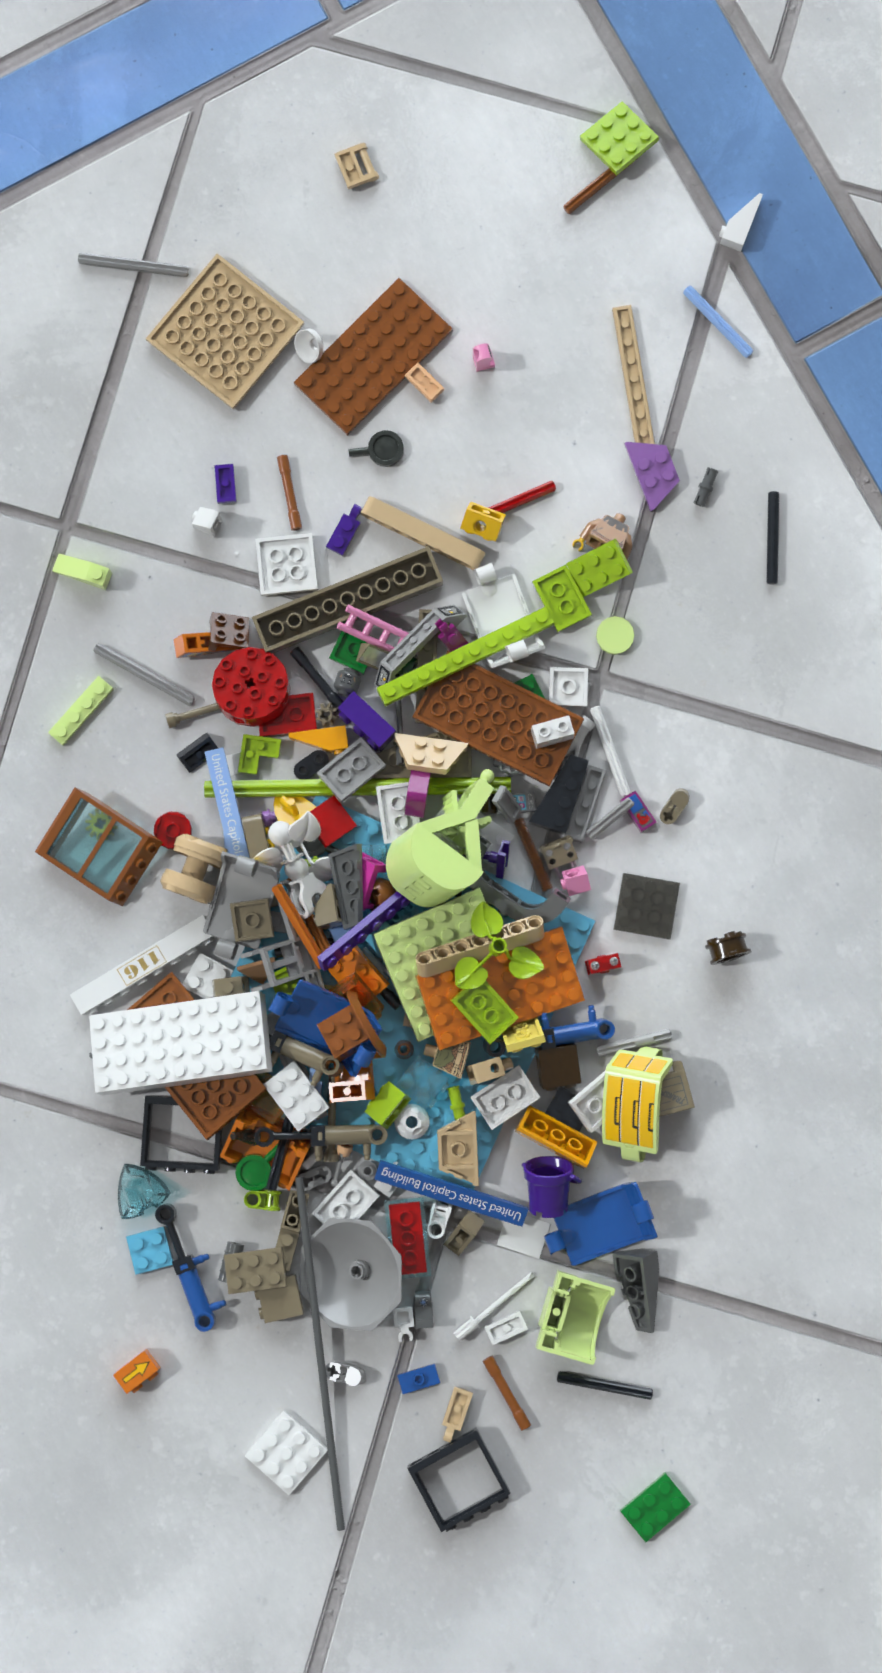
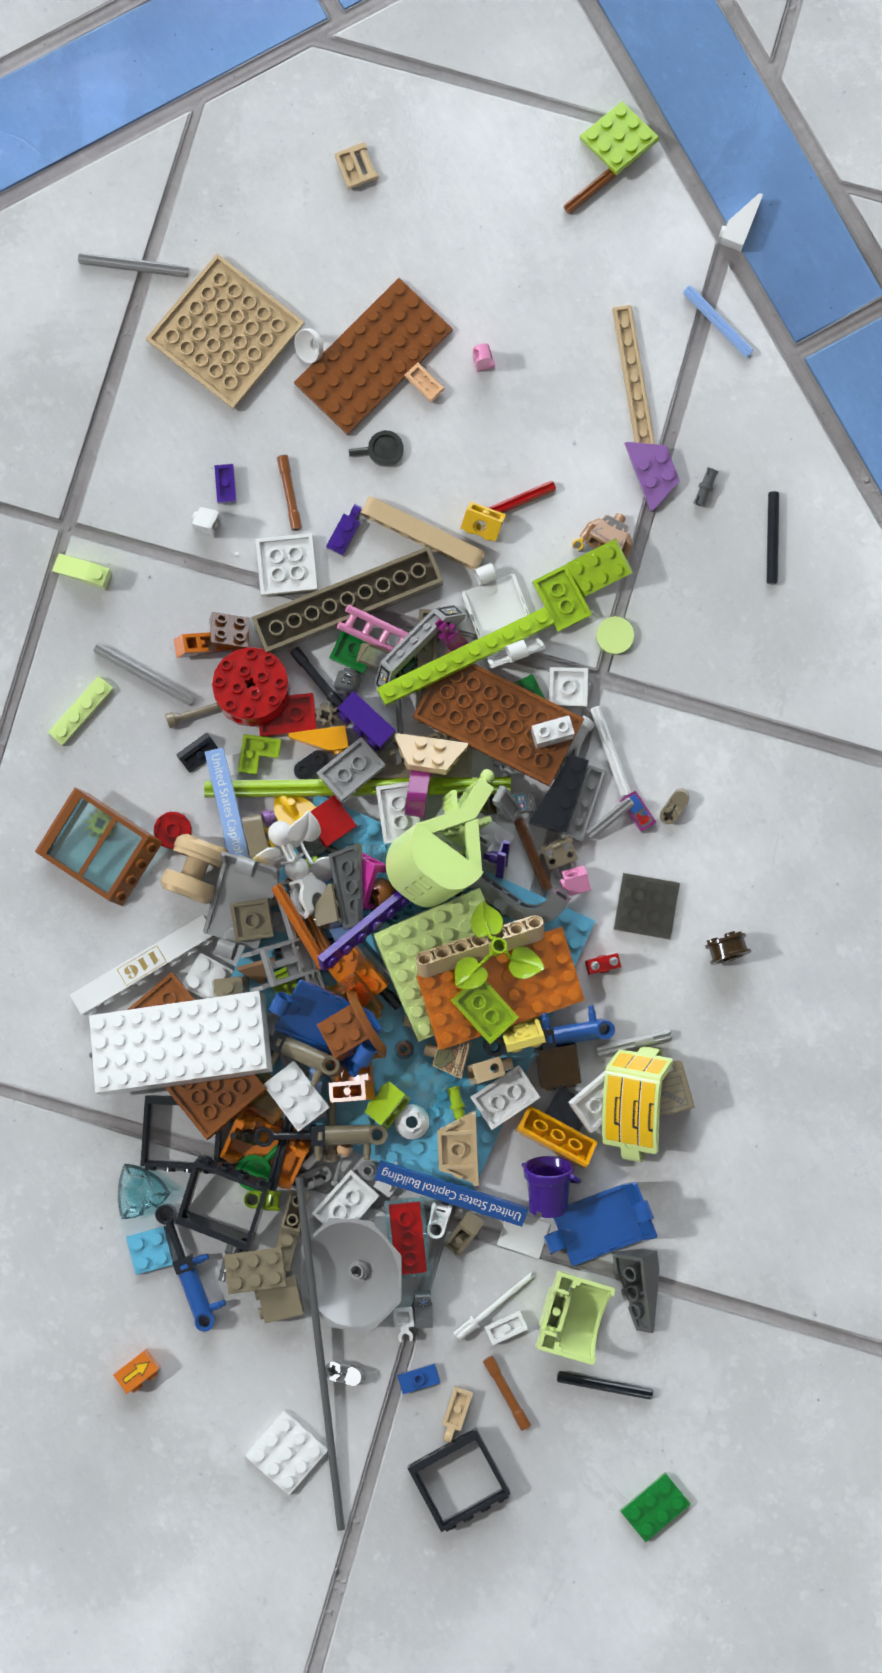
none -> black window [175,1155,272,1251]

